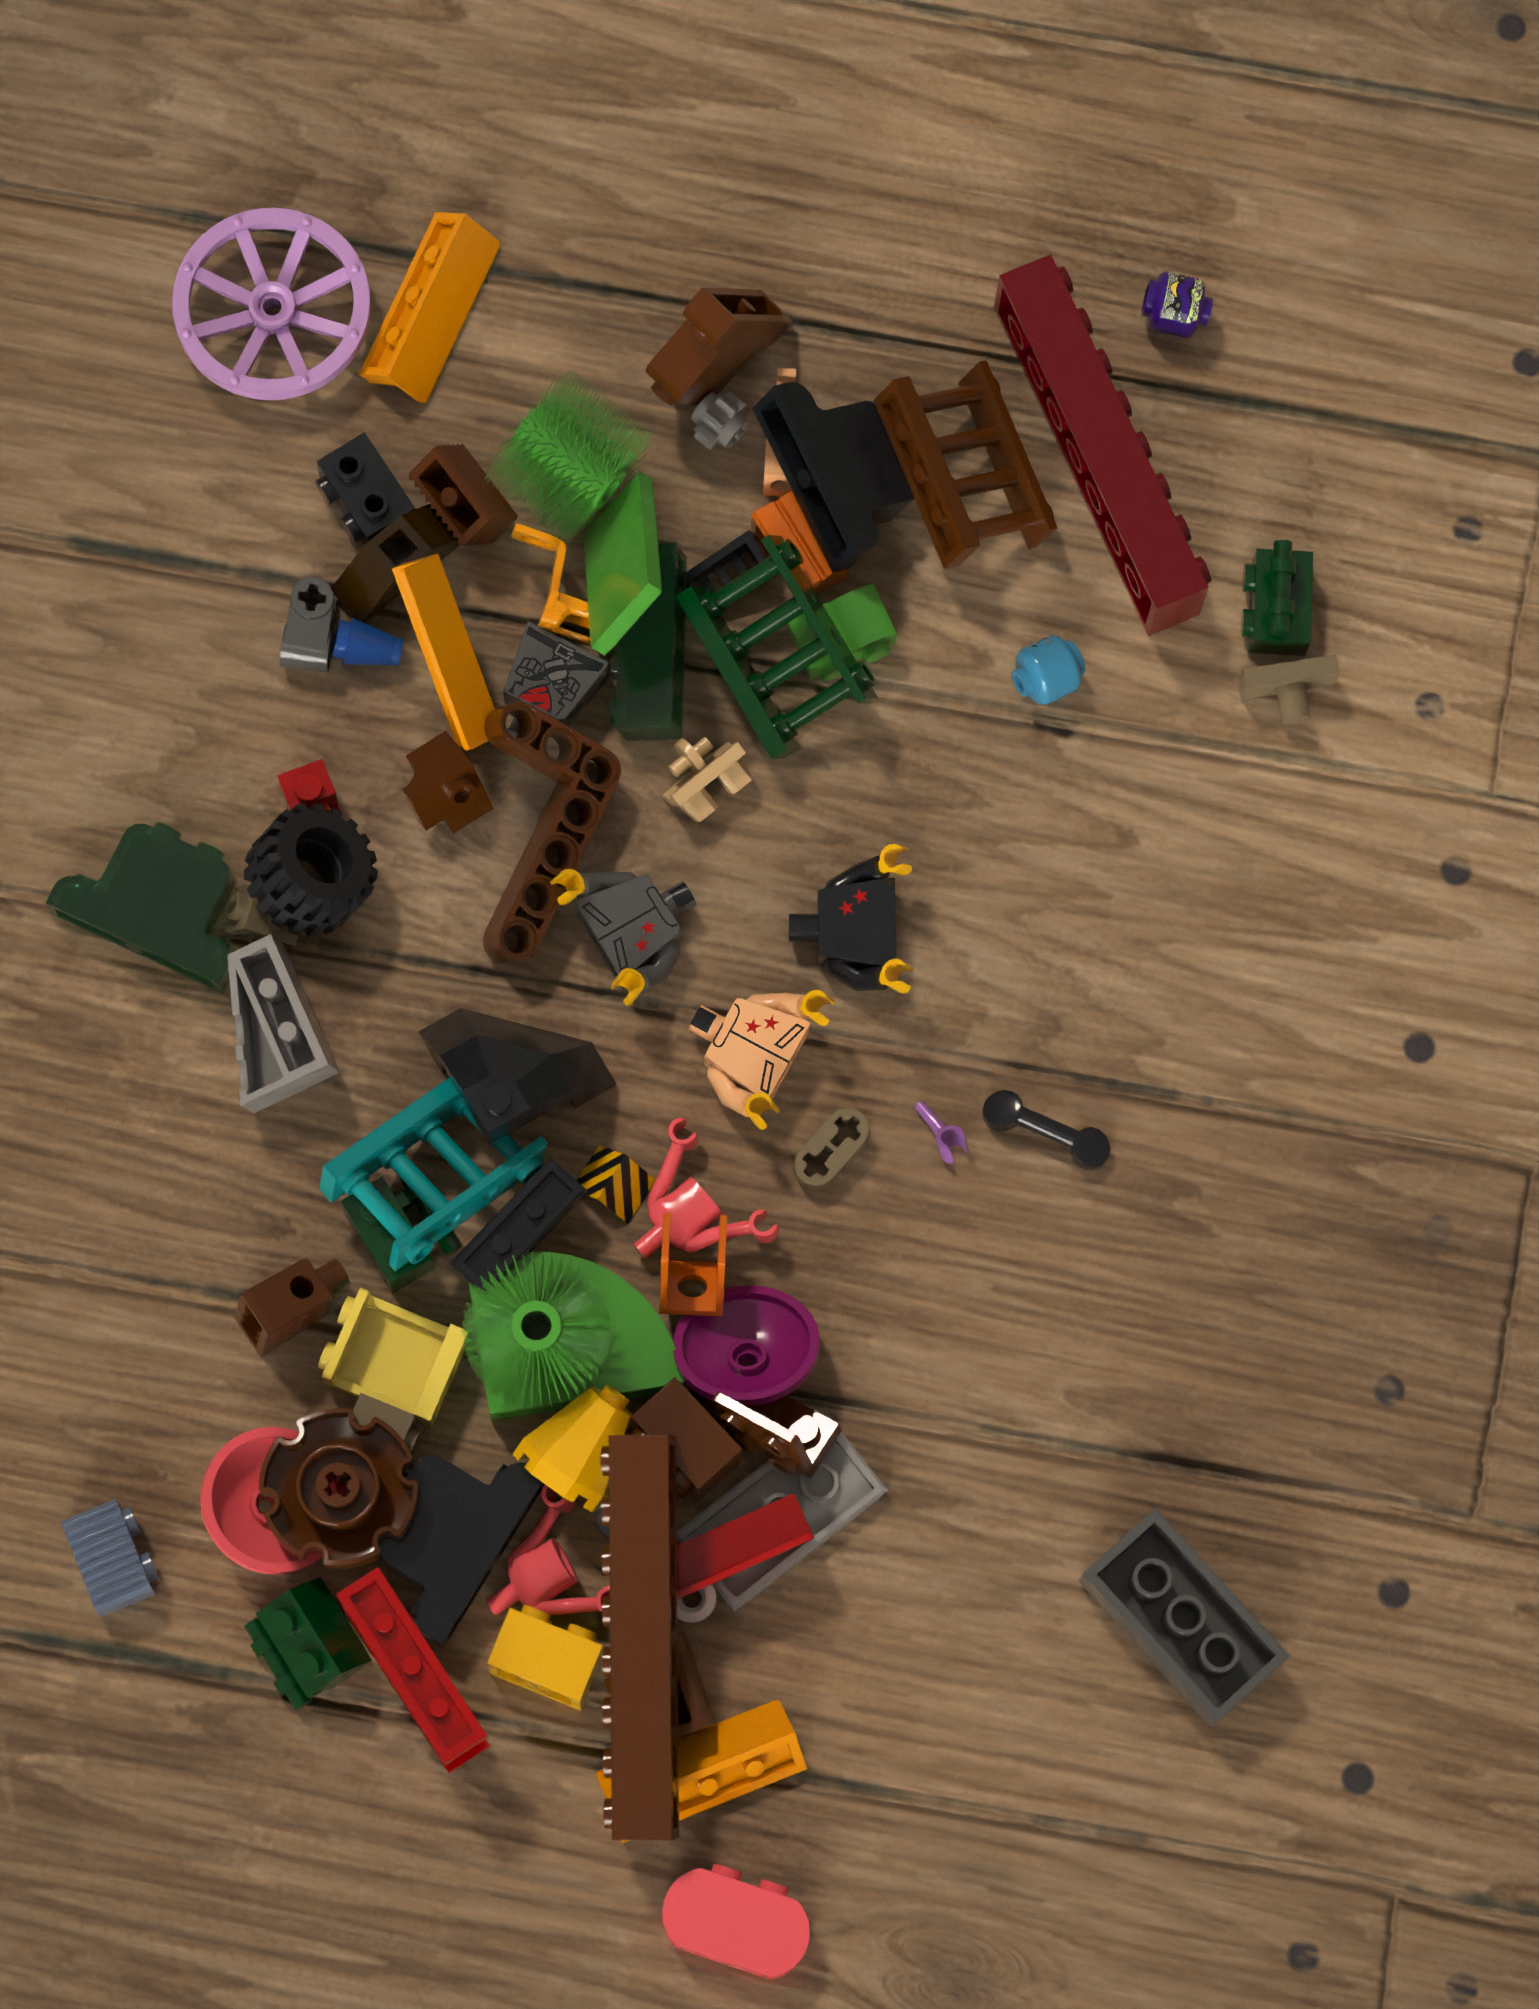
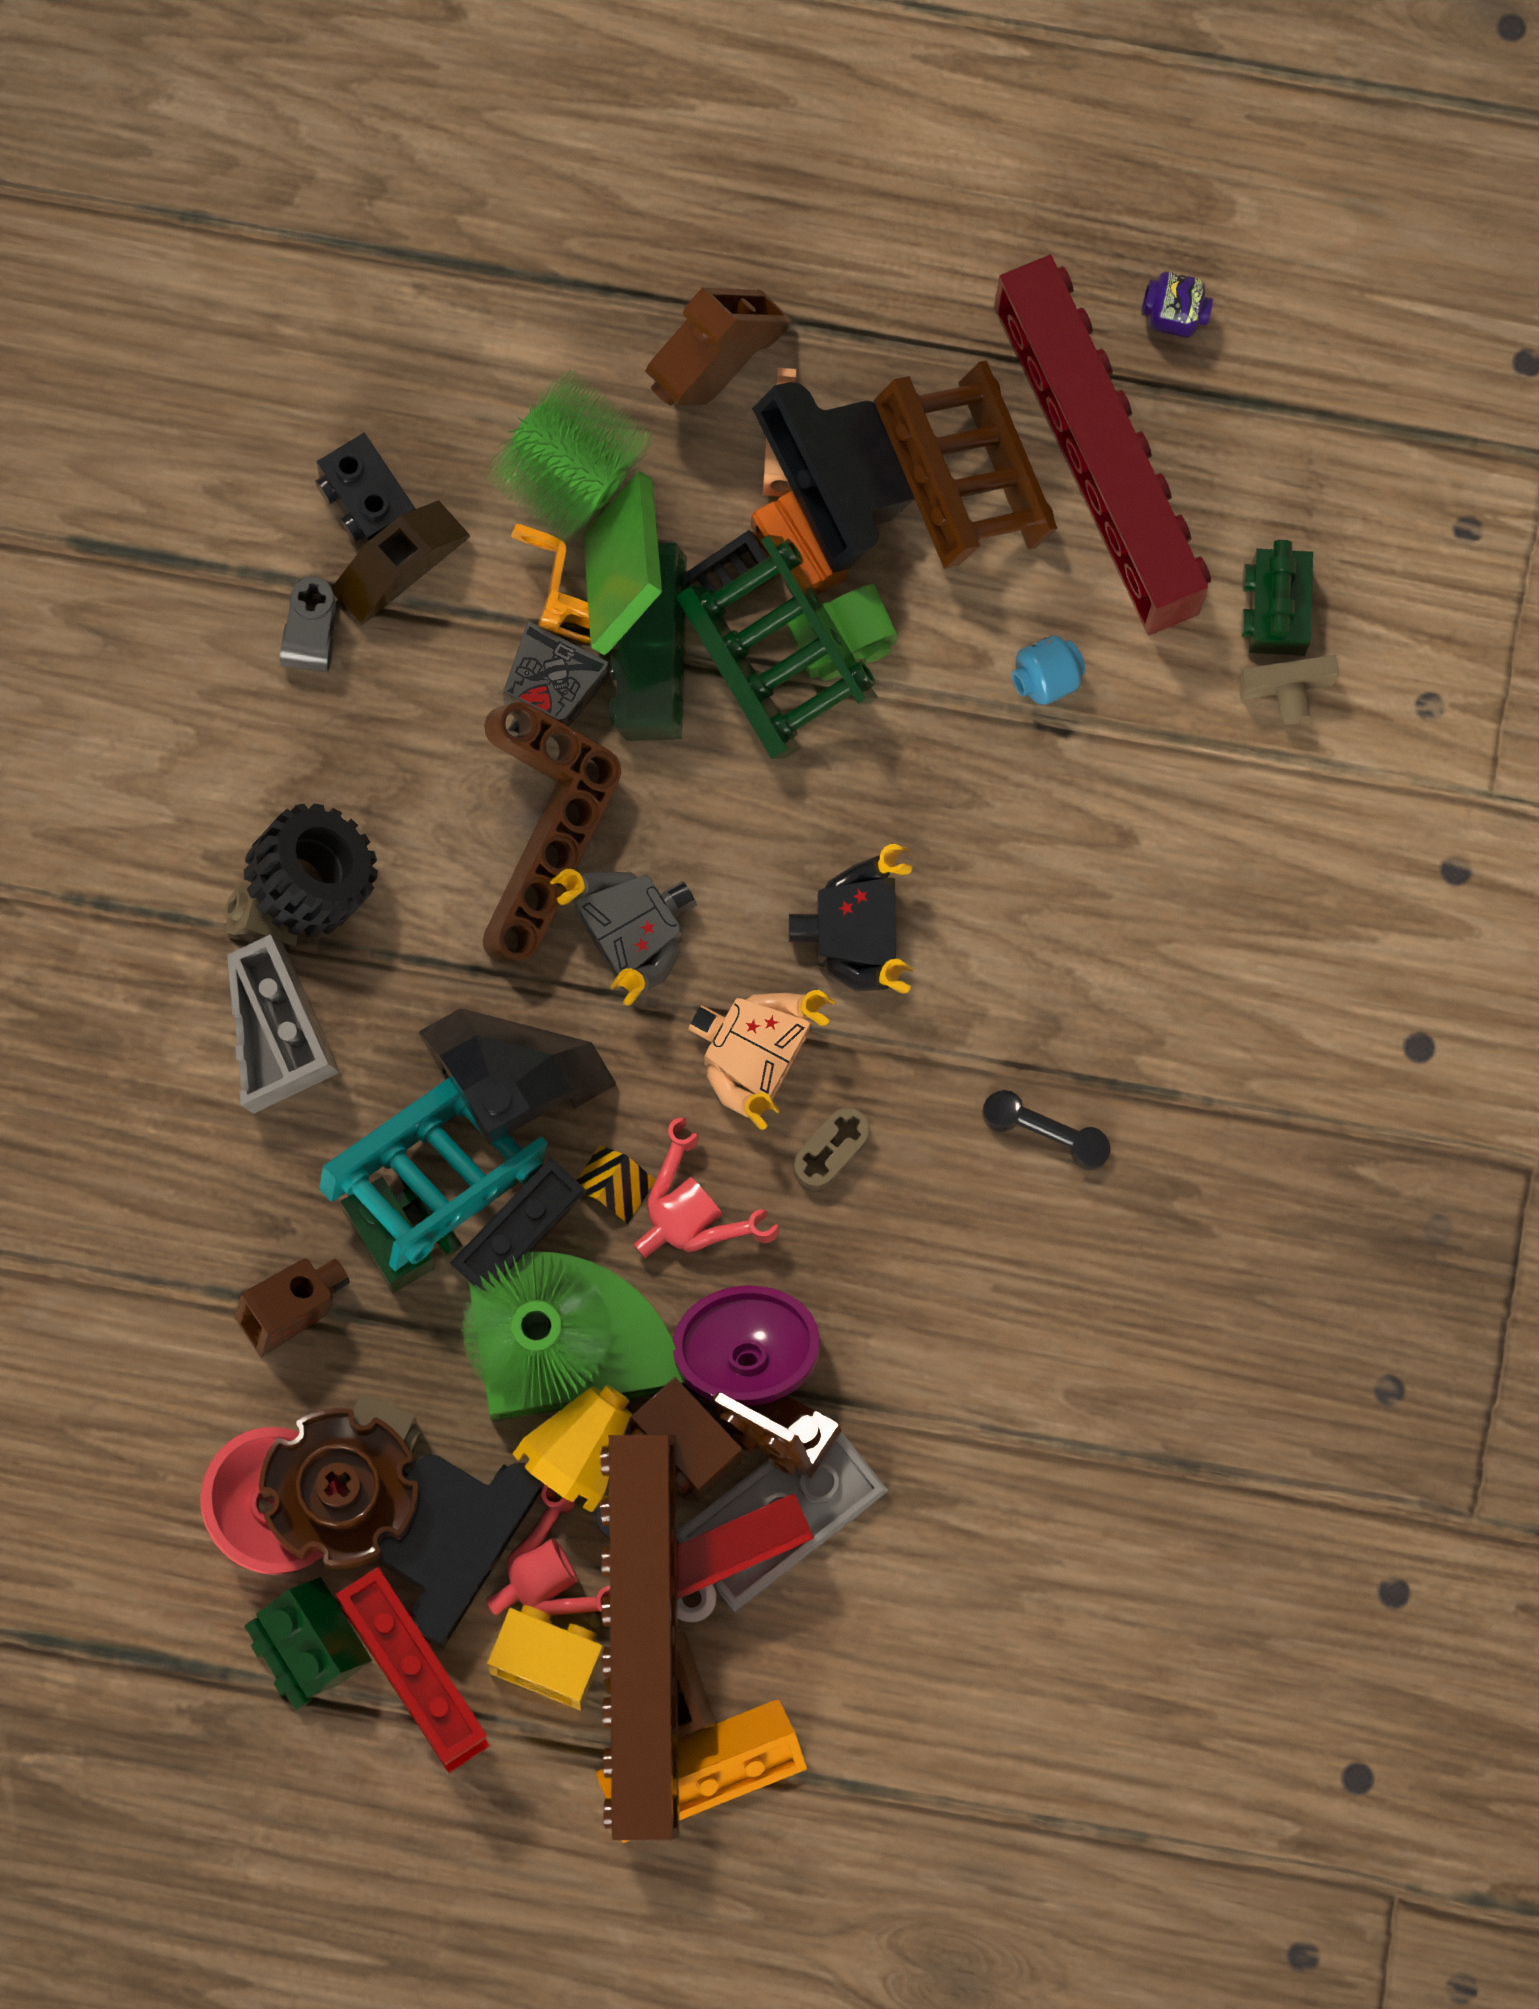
clear green brick [46,822,233,994] -> none
sand blue brick [60,1499,160,1617] -> none
lavender wheel [172,208,371,400] -> none
red brick [277,759,342,817] -> none
light yellow panel [318,1287,470,1428] -> none
blue cone [331,618,404,666] -> none
light orange panel [359,212,500,403] -> none
light orange panel [392,554,495,751] -> none
reddish brown brick [402,731,494,834] -> none
reddish brown brick [409,444,518,546] -> none
orange piece [659,1212,727,1317] -> none
tan hips [662,737,752,822] -> none
coral brick [662,1863,810,1980] -> none
light grey gear [691,391,749,450] -> none
medium lavender hand [915,1101,969,1164] -> none
dark grey brick [1078,1508,1290,1728] -> none

